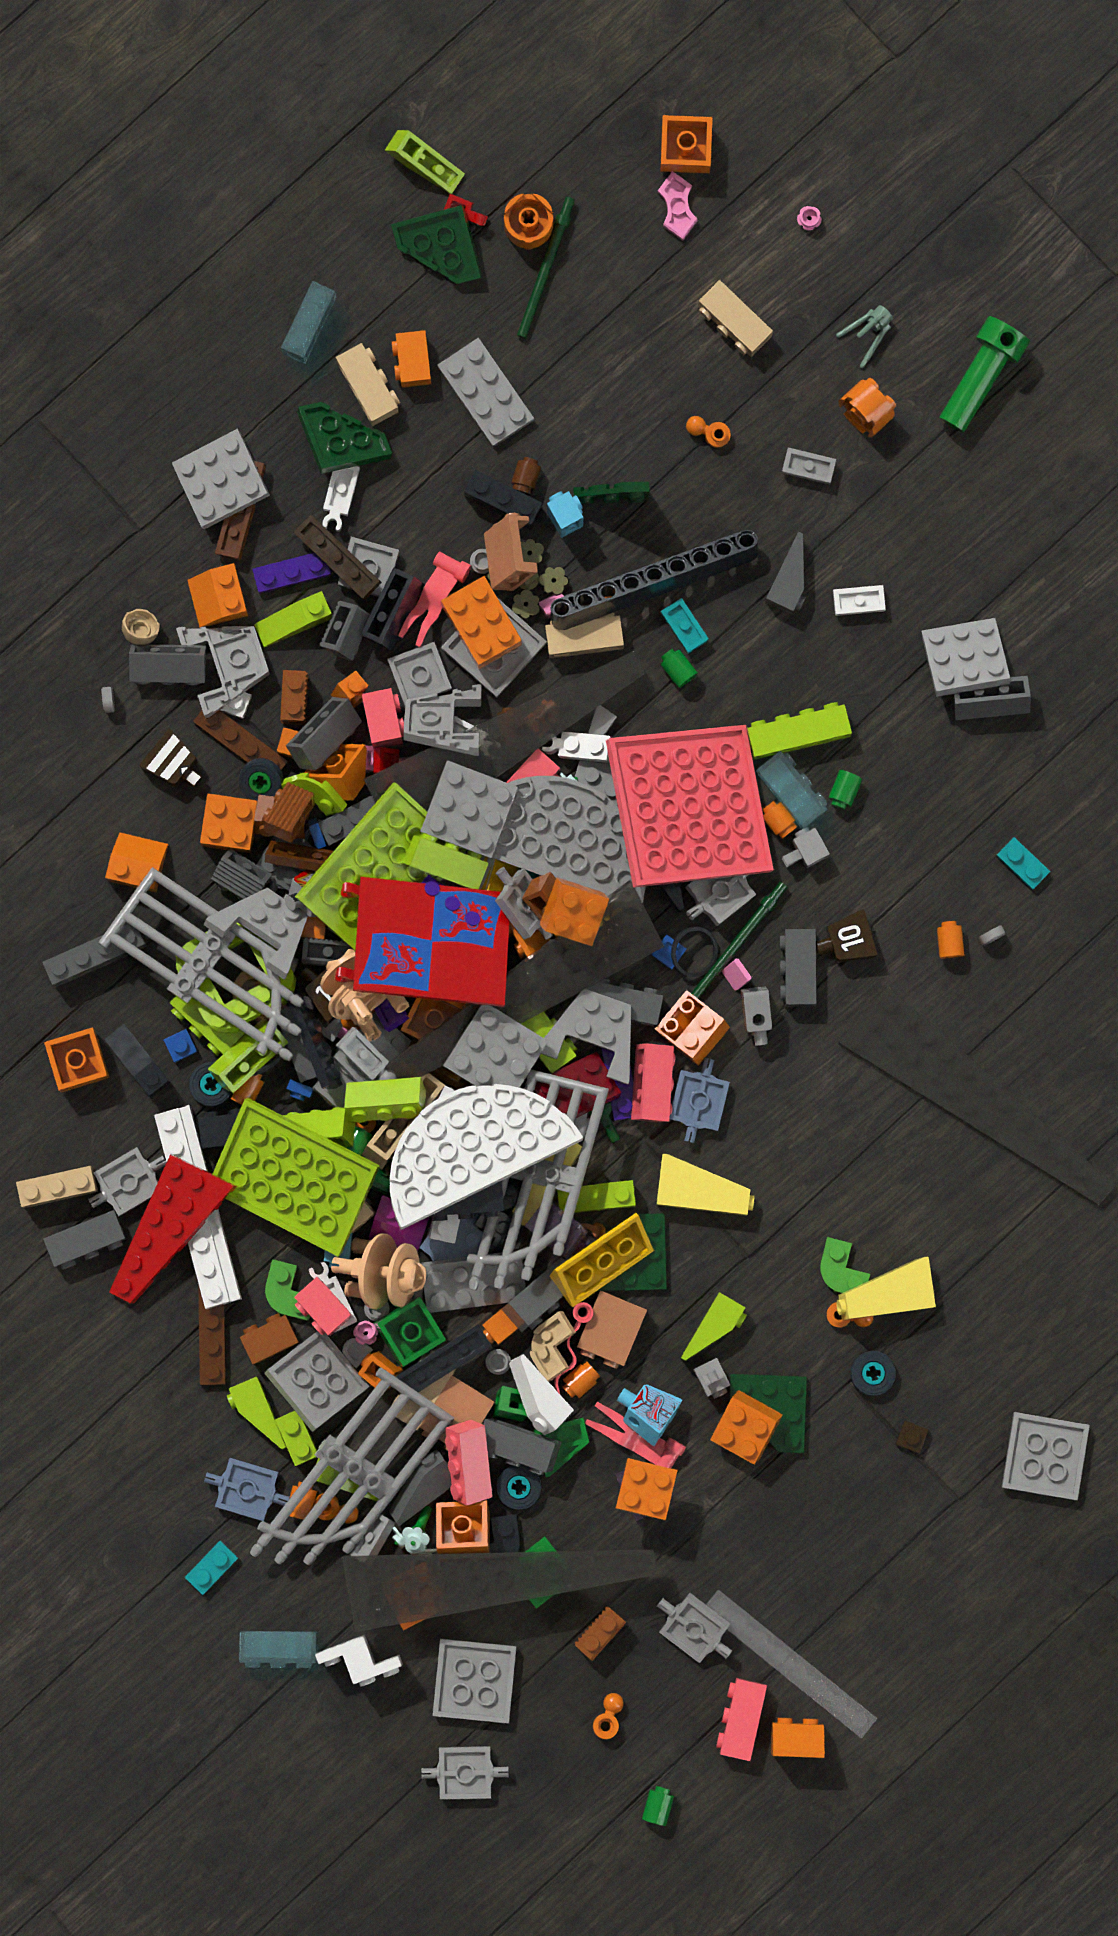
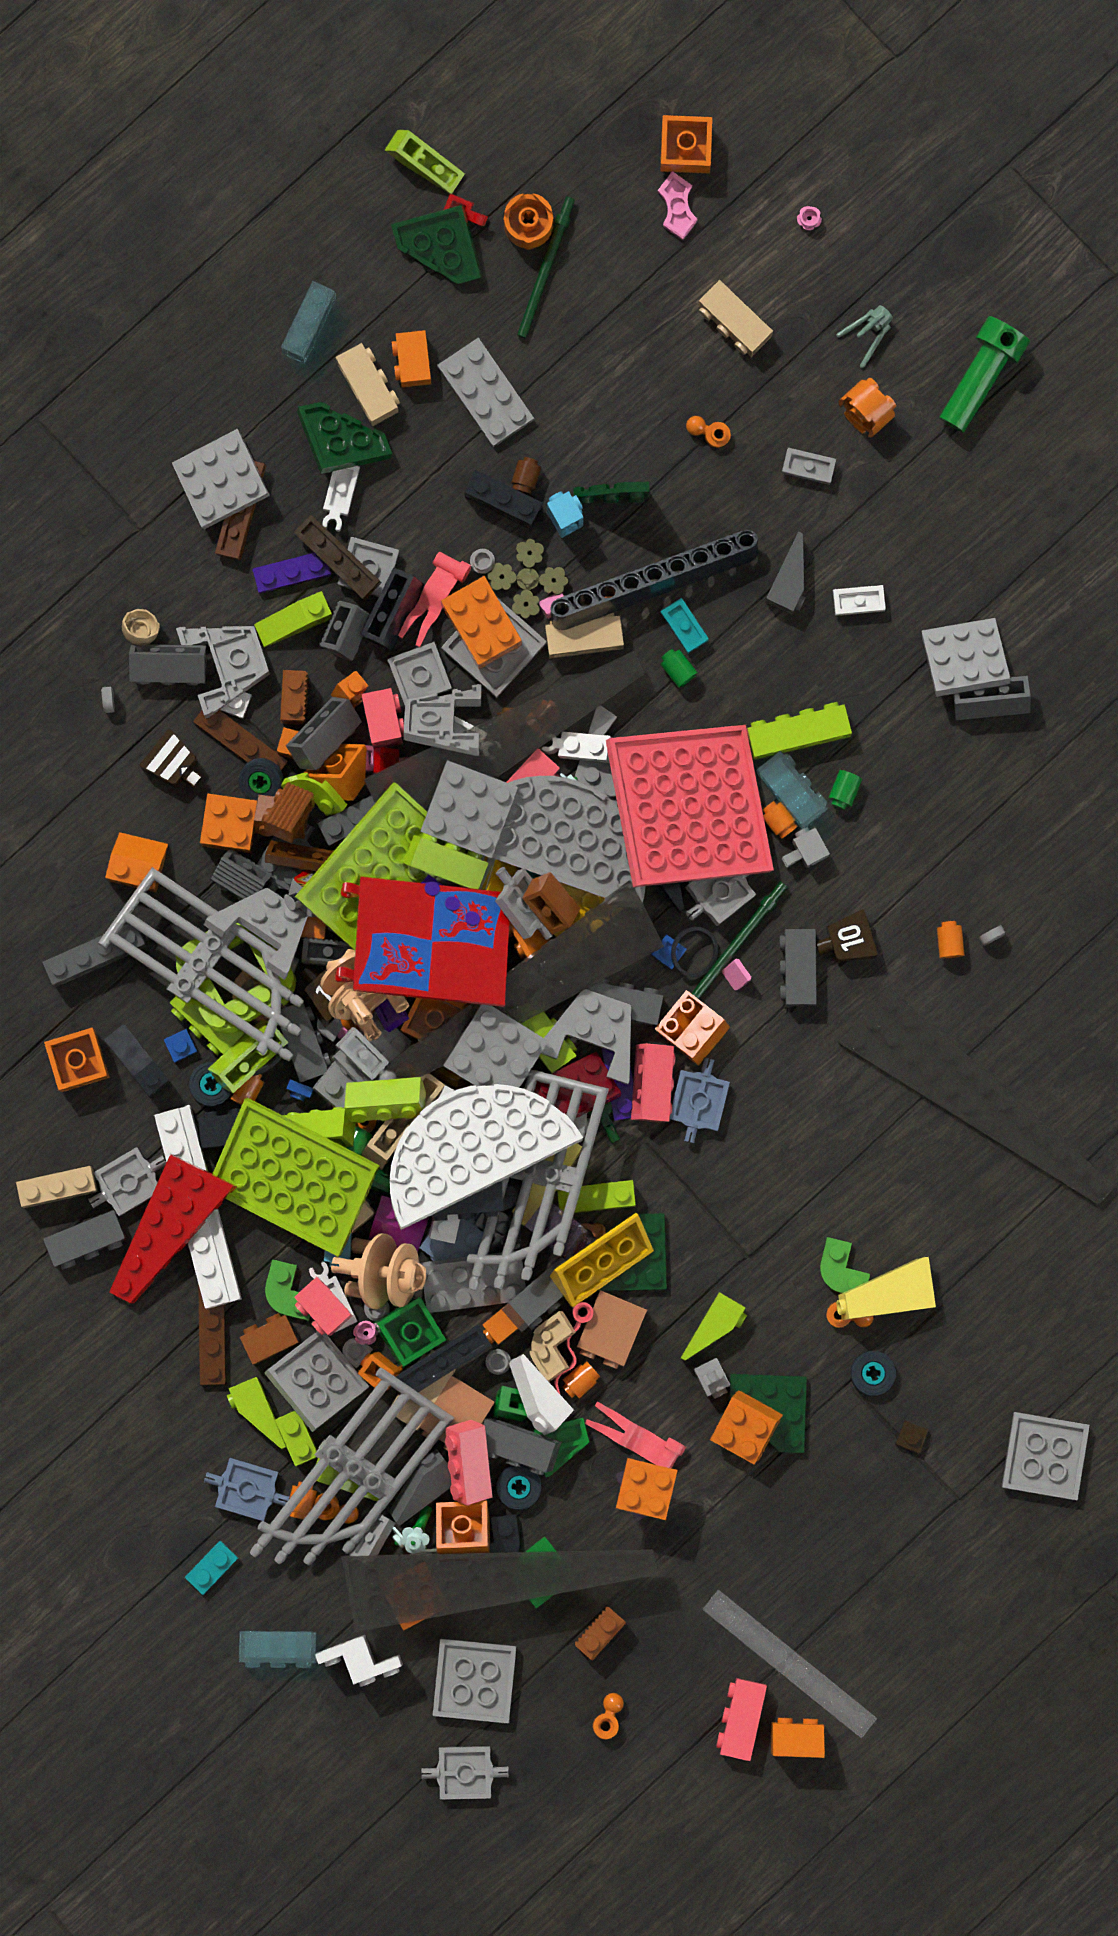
orange slope [188,563,248,628] -> none
black plate [287,993,343,1089] -> none
blue tile [307,818,326,849] -> none
nougat panel [484,513,538,591] -> none
orange brick [539,877,609,946] -> none
medium azure torso [617,1385,682,1446] -> none
green brick [642,1786,674,1826] -> none
light yellow slope [657,1154,754,1216] -> none
light grey plate [657,1593,732,1663] -> none
light grey torso [741,986,772,1046] -> none
teal plate [996,837,1050,890] -> none

